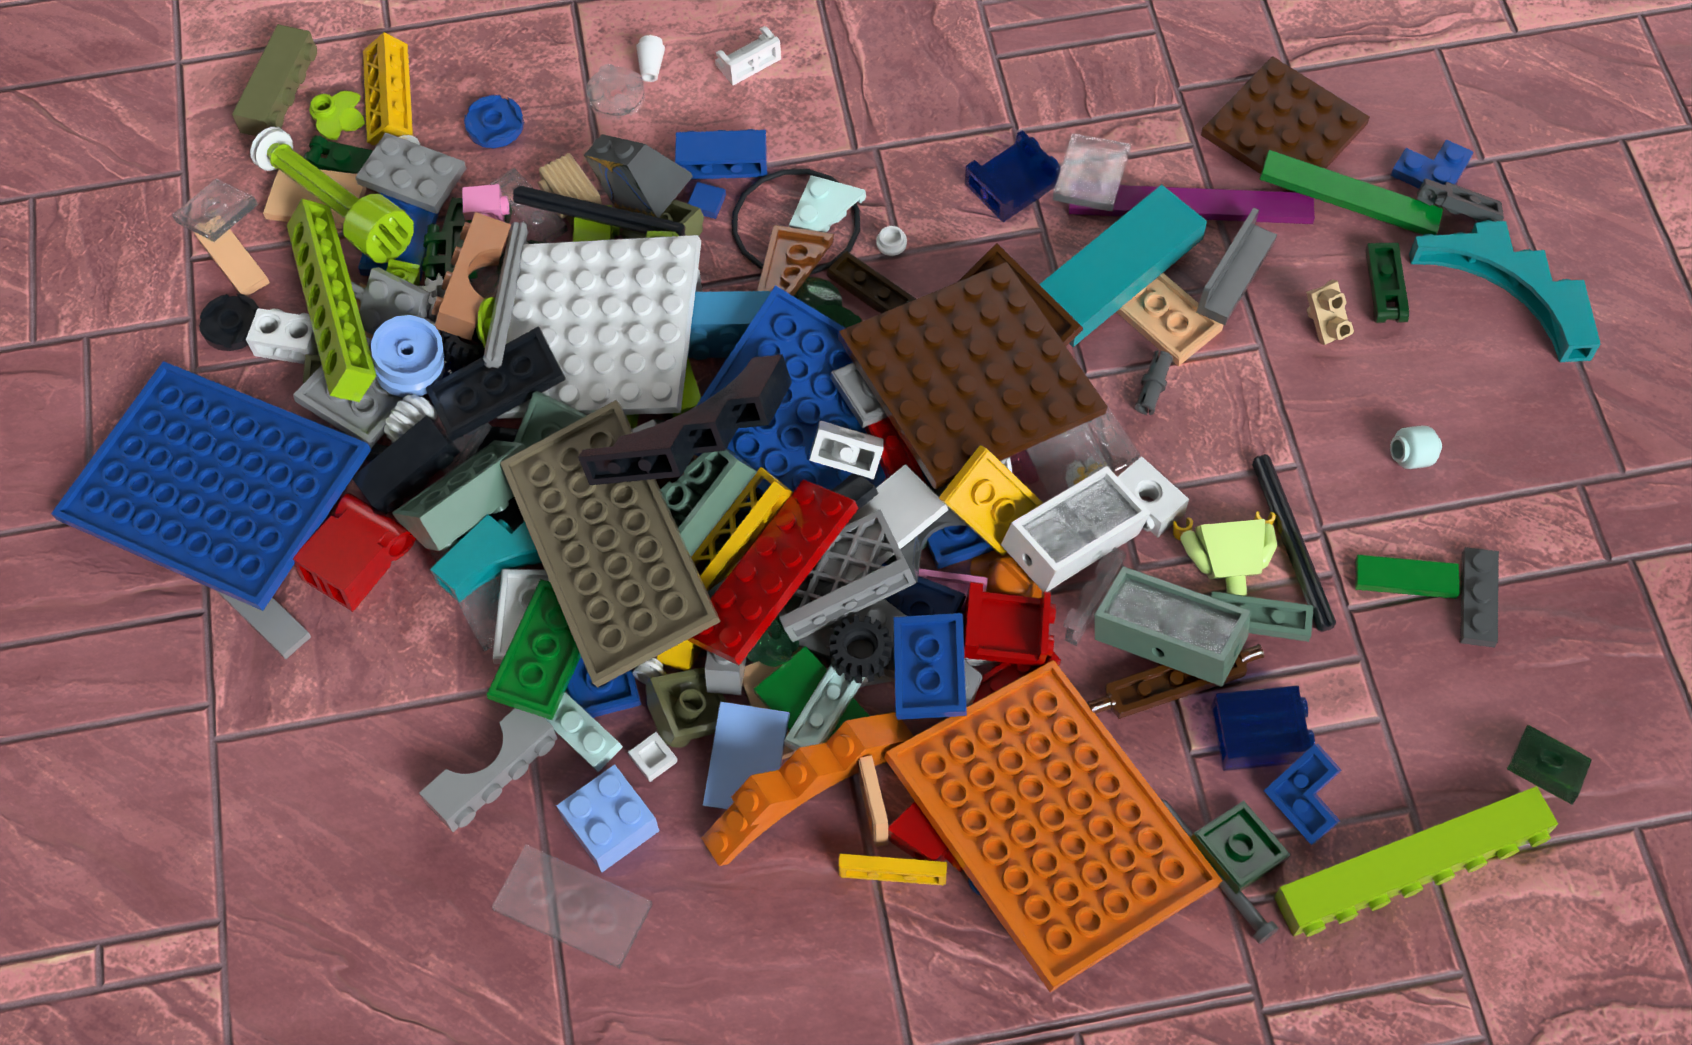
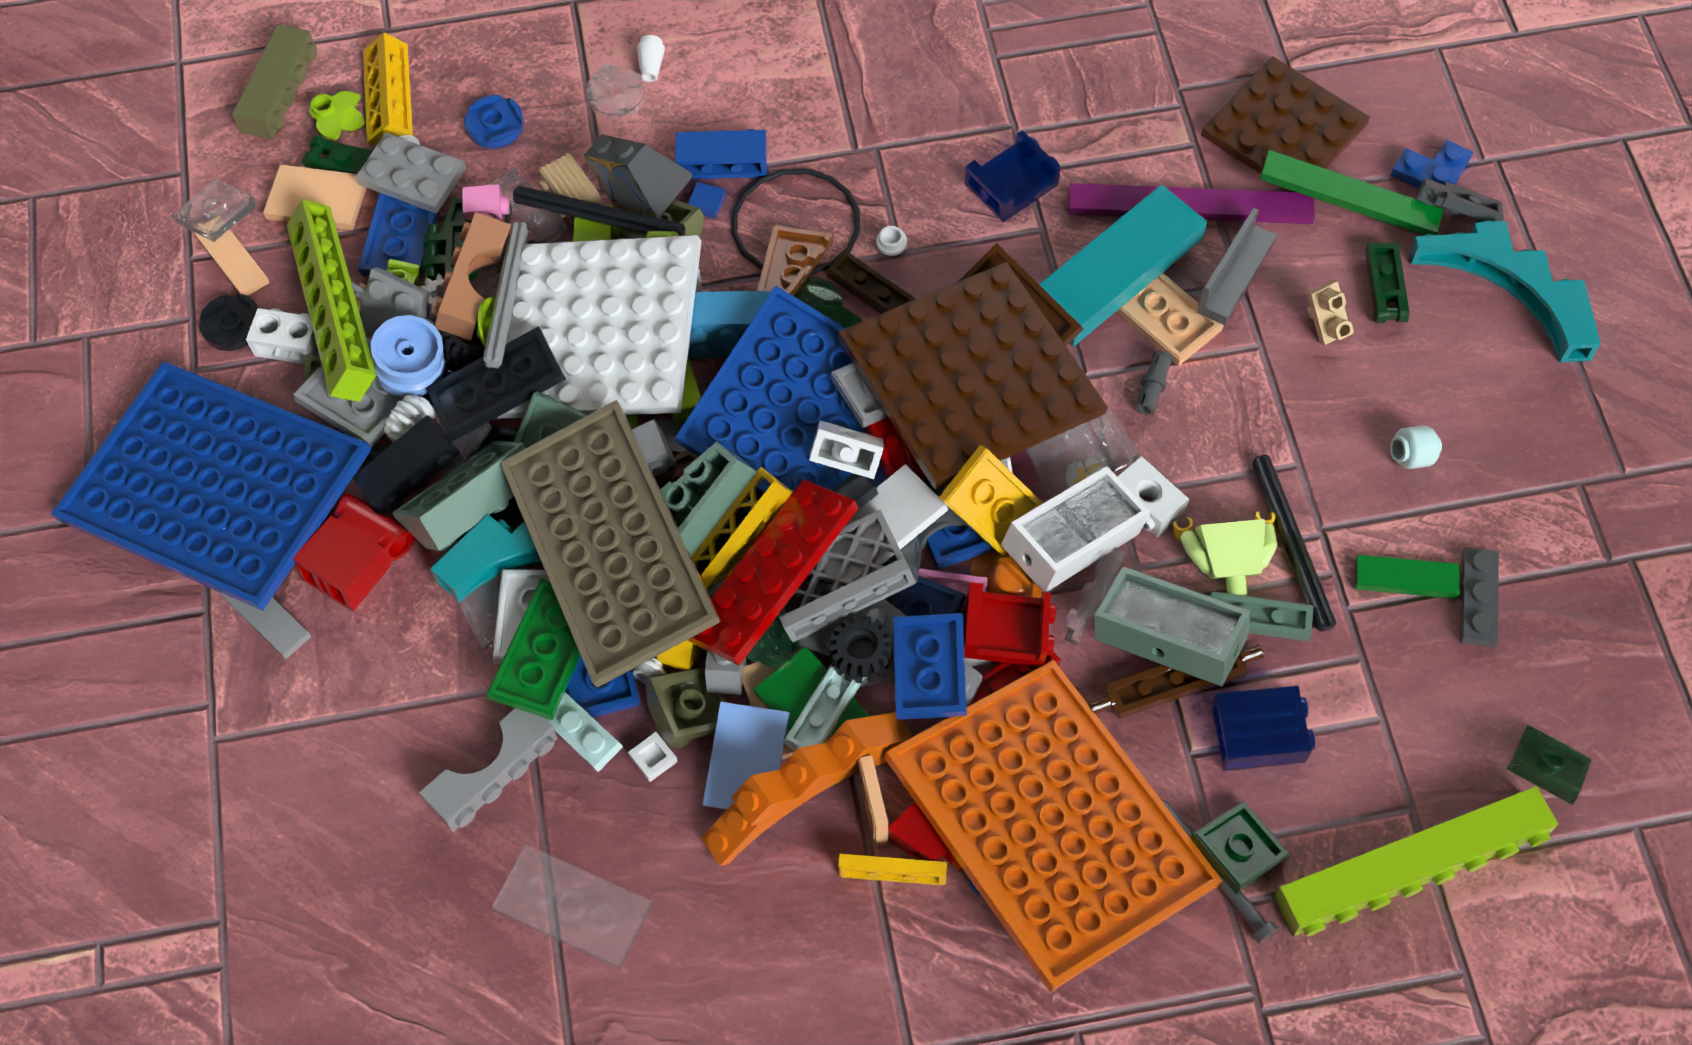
lime piece [250,127,414,263] -> none
light blue brick [556,764,659,872] -> none
black arch [578,354,792,485] -> none
white hinge [715,26,781,85] -> none
light aqua wing [789,175,866,233] -> none
clear tile [1053,134,1131,212] -> none
blue plate [1264,744,1342,845] -> none

